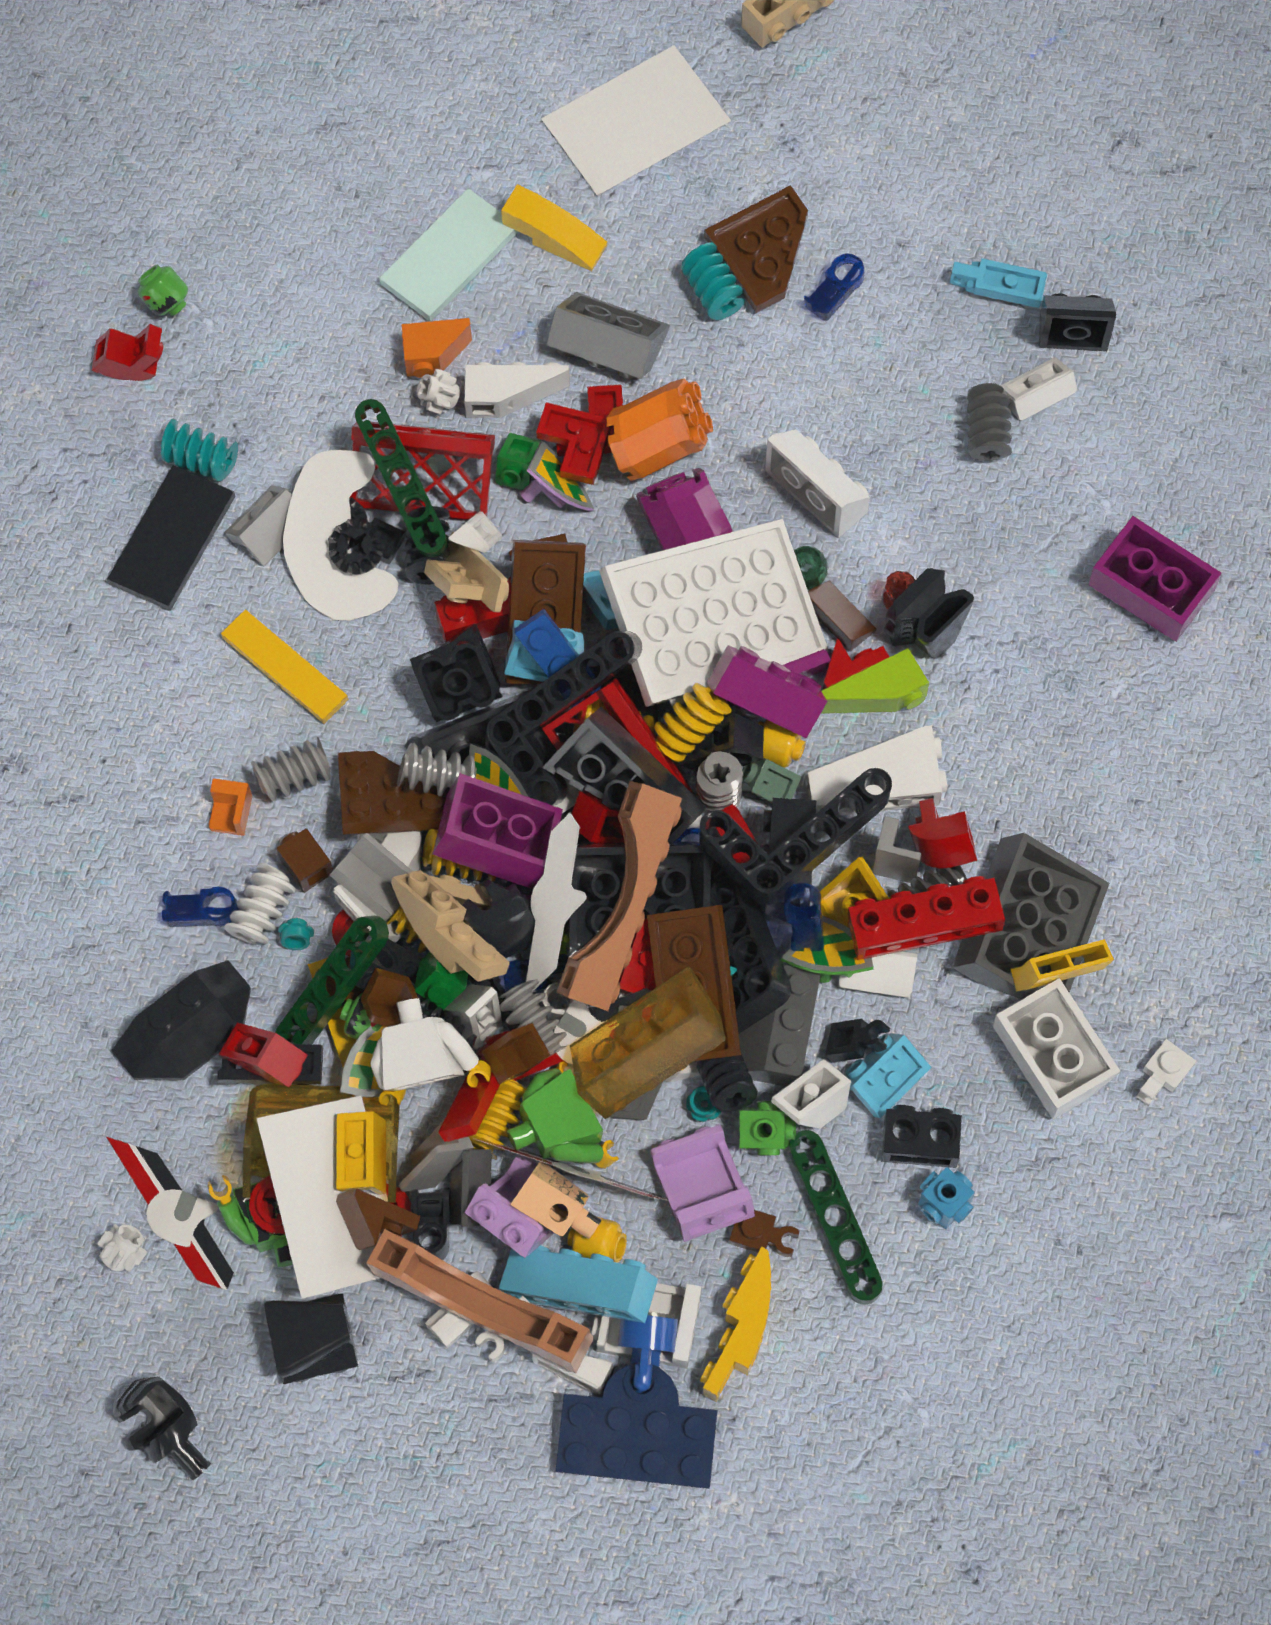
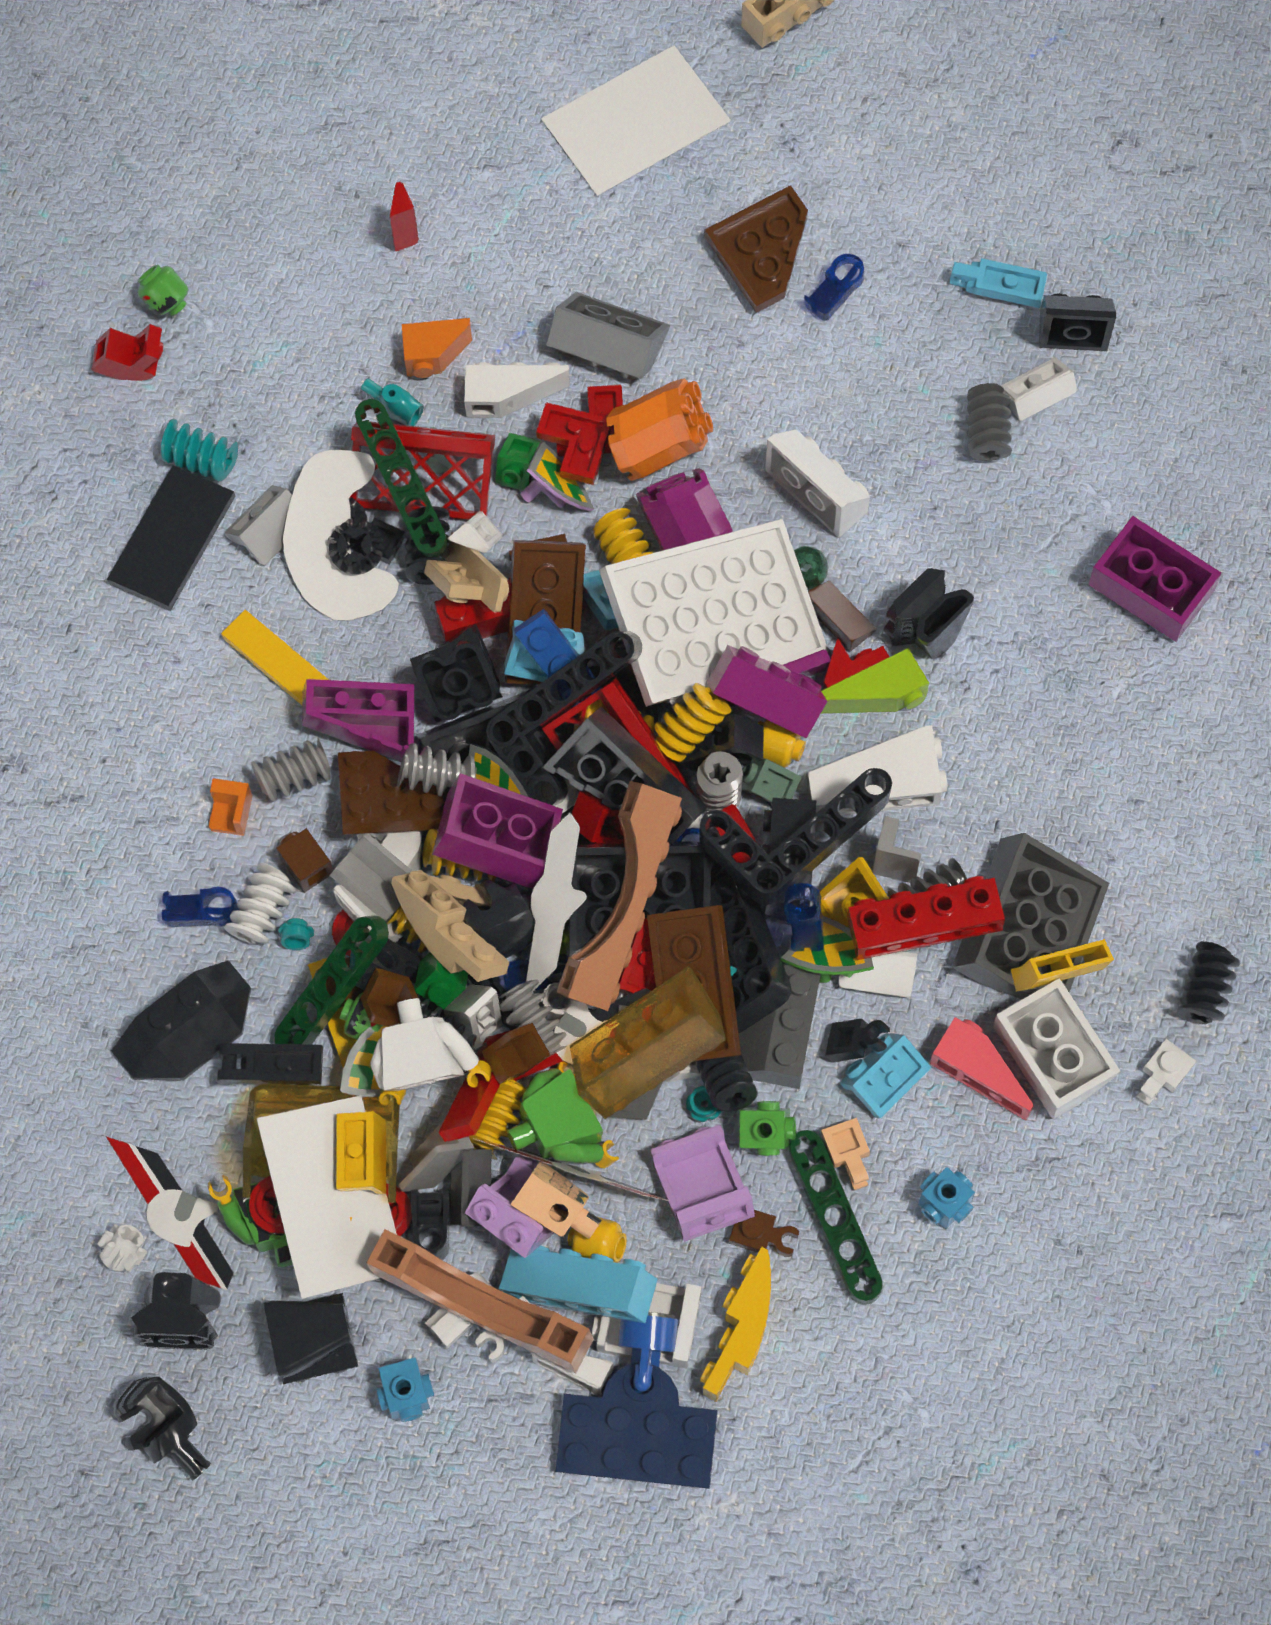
red slope [219,1022,308,1088] -> none
reddish brown slope [336,1188,420,1250] -> none
light aqua tile [379,188,518,321] -> none
white gear [417,369,460,414] -> none
yellow slope [501,184,607,271] -> none
teal piece [681,242,745,320] -> none
white slope [772,1059,851,1129] -> none
black brick [882,1105,962,1168] -> none
clear red bush [883,571,915,609] -> none
red brick [908,798,977,868] -> none
none -> black piece [131,1272,221,1350]
none -> magenta wedge [302,679,414,762]
none -> teal piece [361,378,424,426]
none -> dark azure brick [376,1357,434,1422]
none -> red slope [390,181,419,251]
none -> yellow piece [593,508,653,564]
none -> light nougat plate [821,1118,870,1191]
none -> coral slope [930,1017,1033,1120]
none -> black piece [1177,941,1240,1024]

